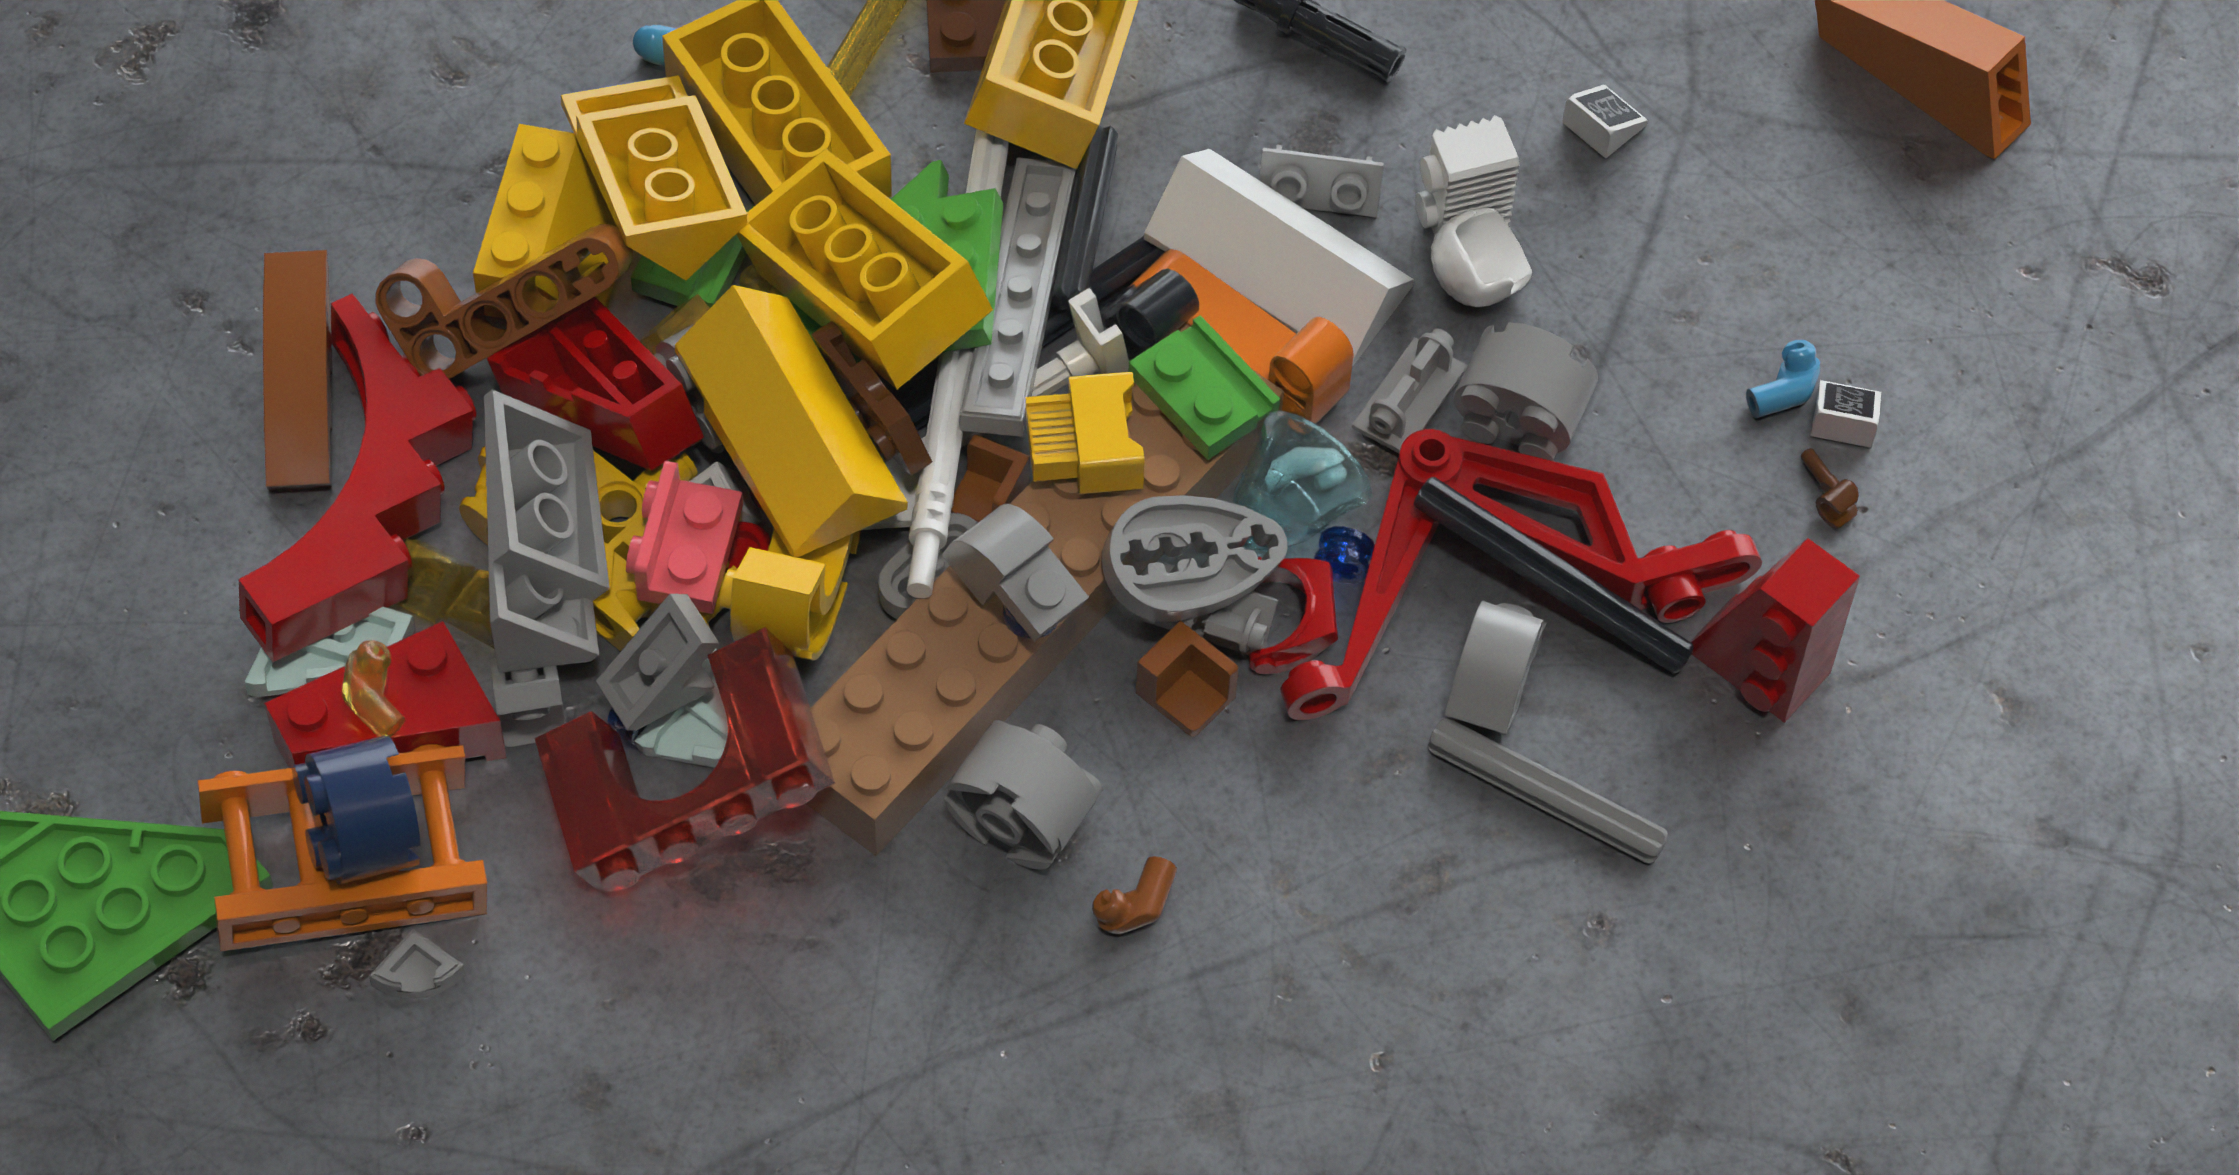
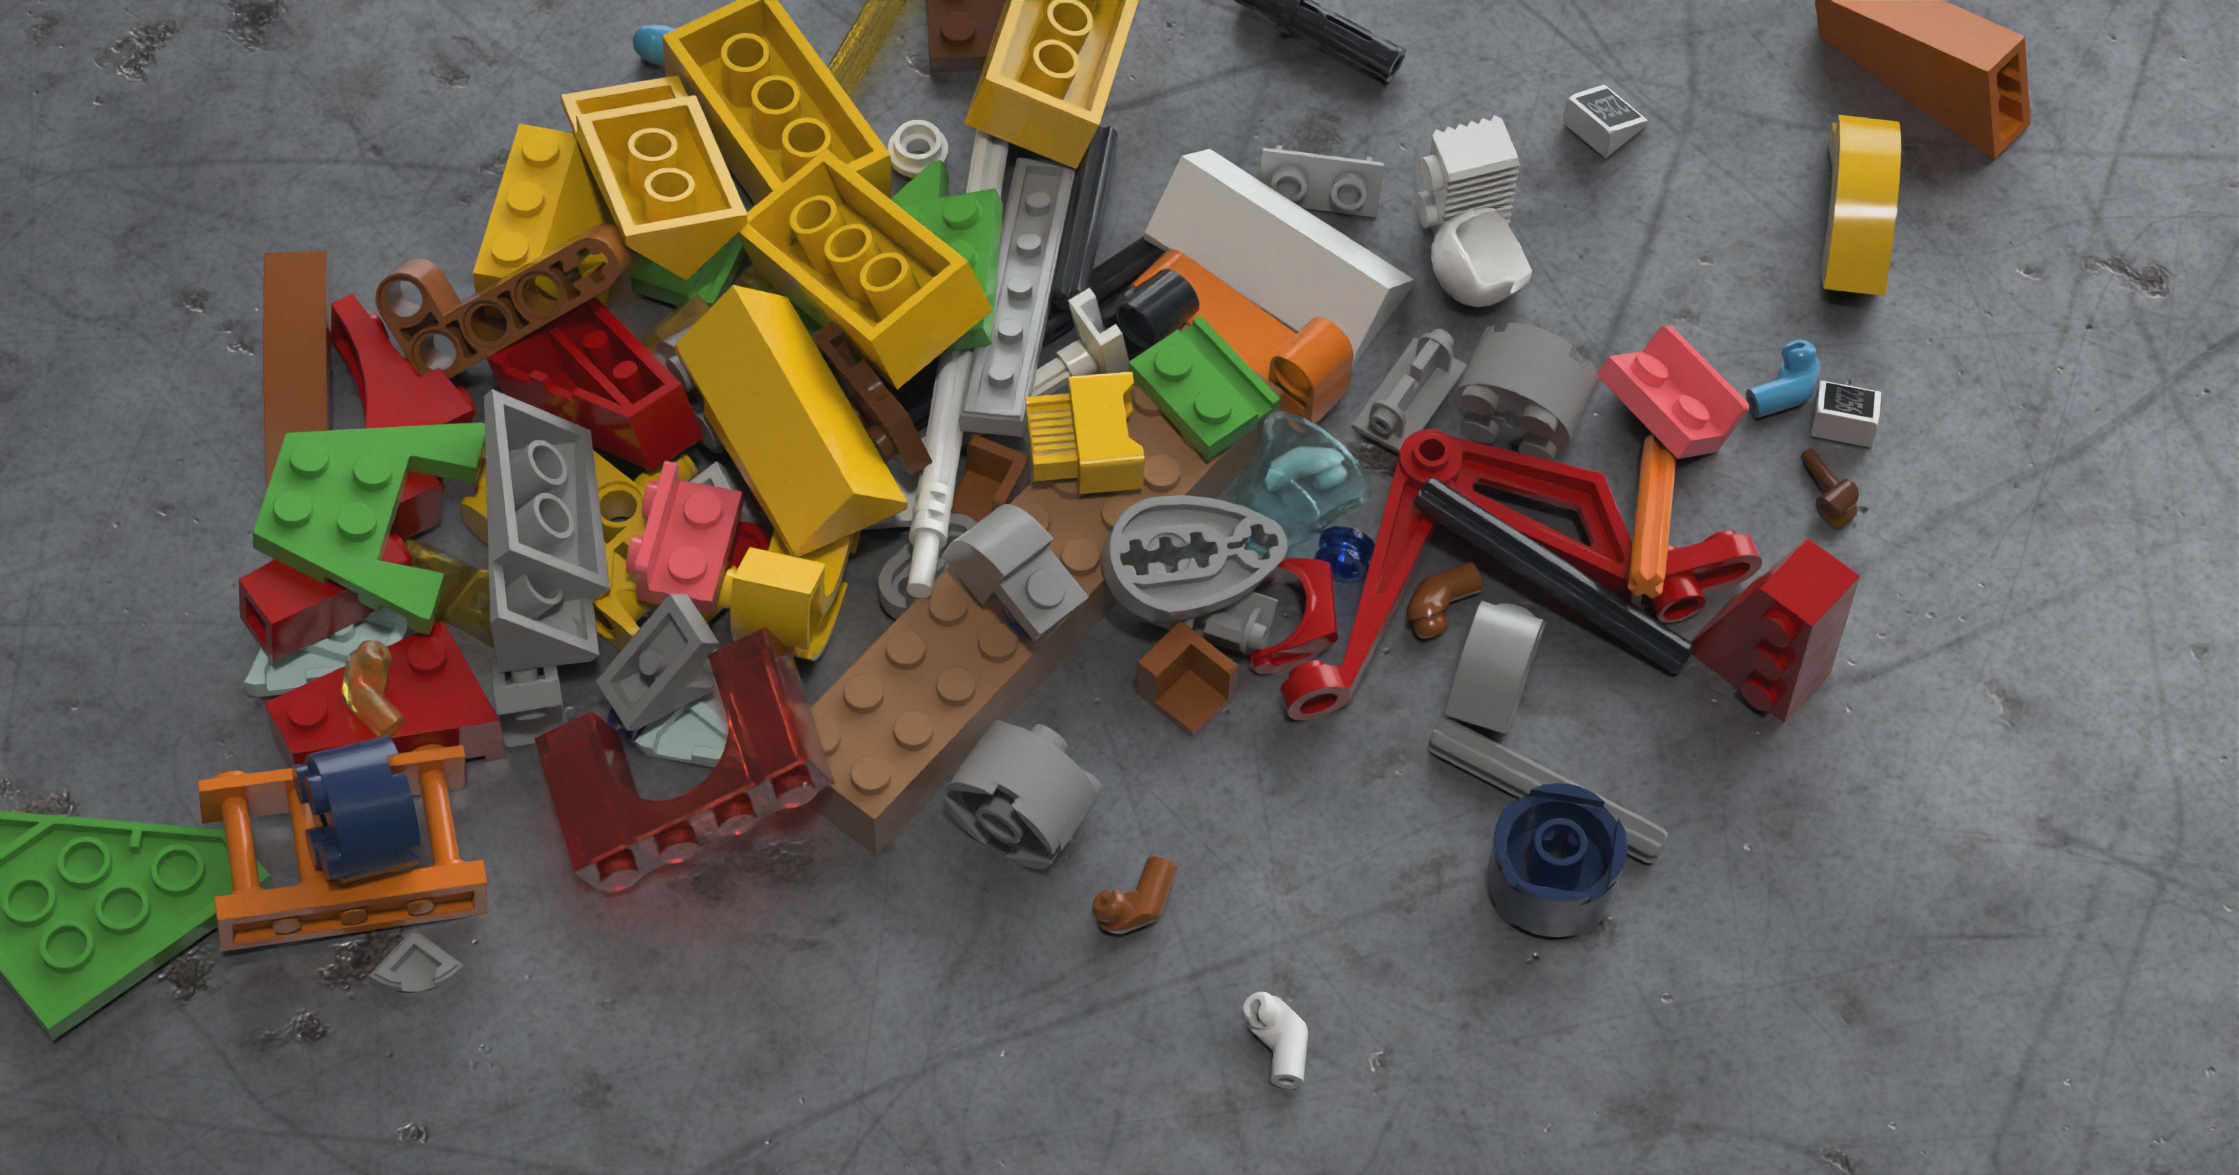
none -> bright green wing [253,422,486,635]
none -> white plate [888,120,948,178]
none -> white arm [1242,992,1308,1089]
none -> dark orange arm [1406,562,1482,638]
none -> dark blue brick [1487,783,1627,937]
none -> coral bracket [1597,326,1749,459]
none -> orange axle [1628,434,1676,599]
none -> yellow arch [1821,115,1901,296]

